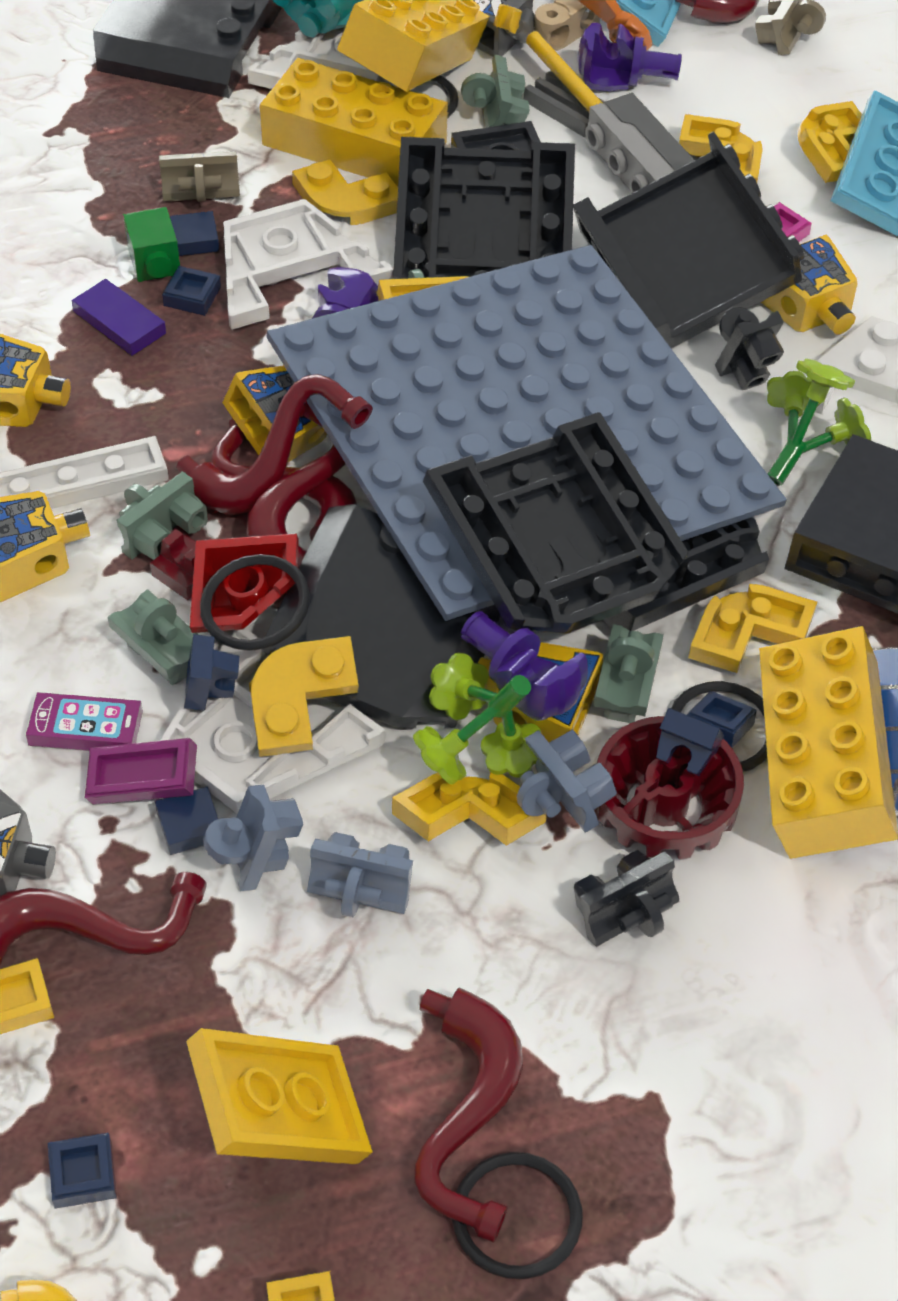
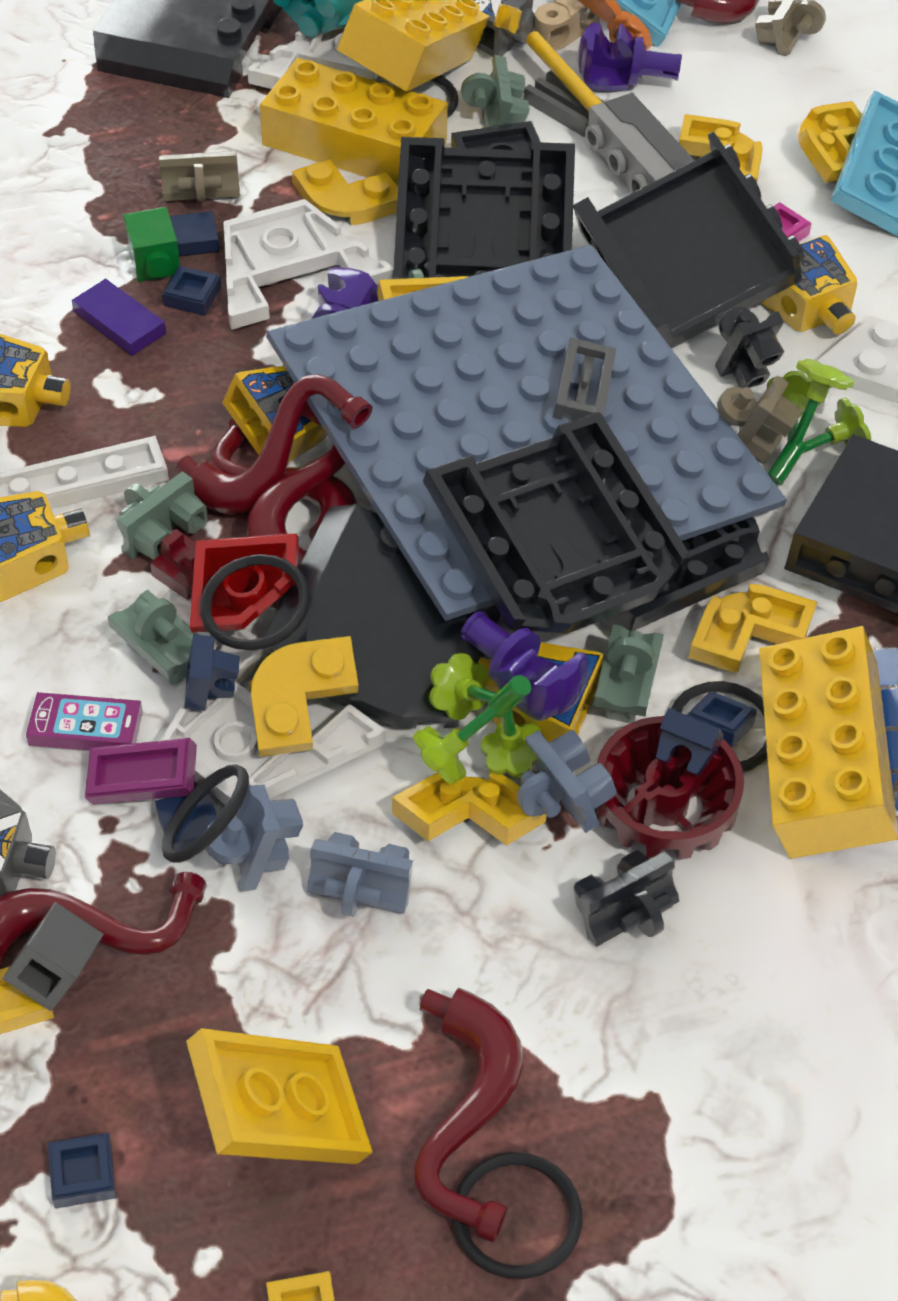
none -> dark grey brick [2,902,104,1011]
none -> black tyre [161,764,249,863]
none -> dark grey tile [552,337,616,421]
none -> dark tan hips [717,375,803,463]

